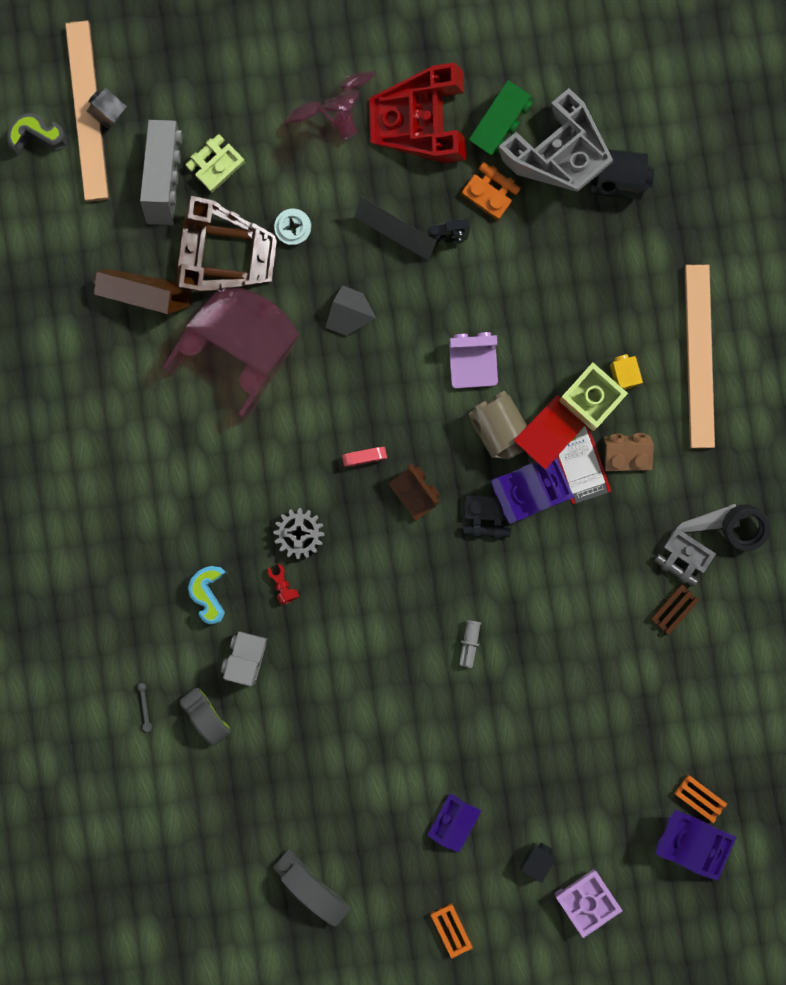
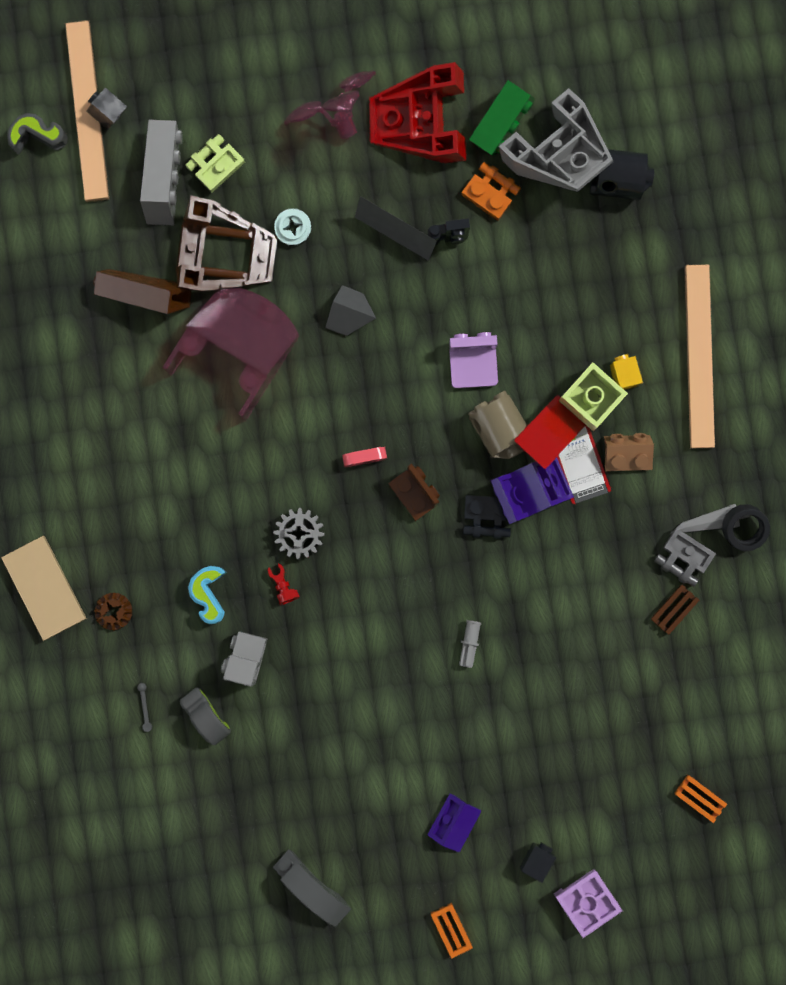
dark purple bracket [655,810,737,880] -> none
none -> tan tile [1,536,87,641]
none -> reddish brown gear [94,593,132,630]

